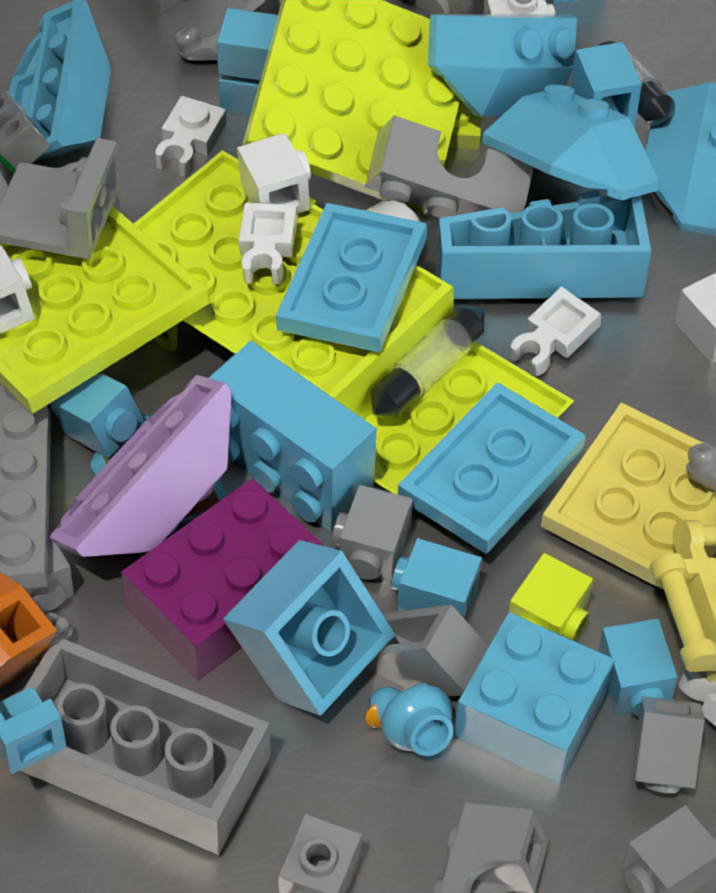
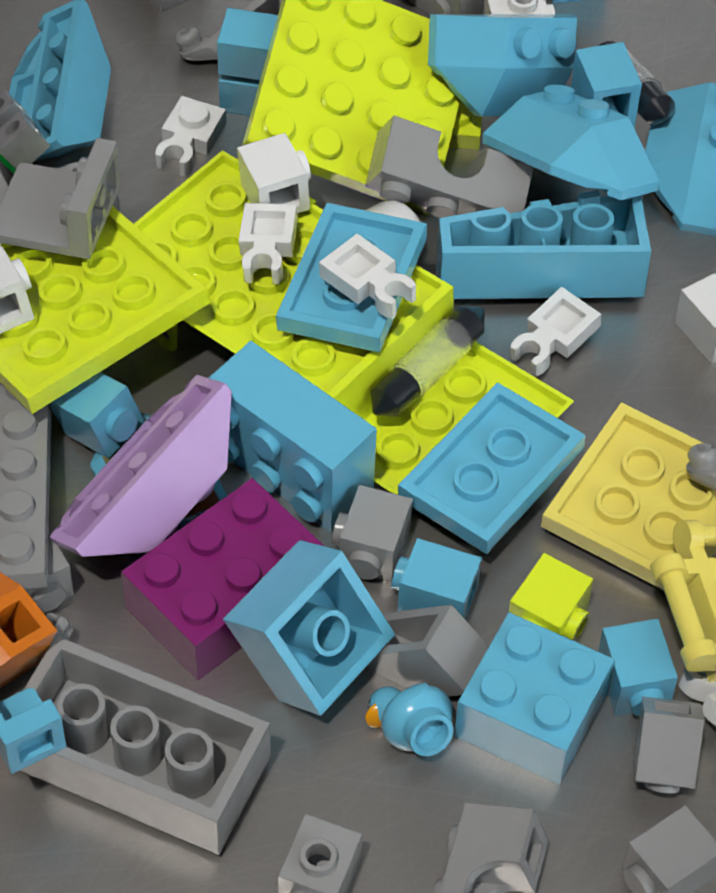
none -> white plate [319,233,416,319]

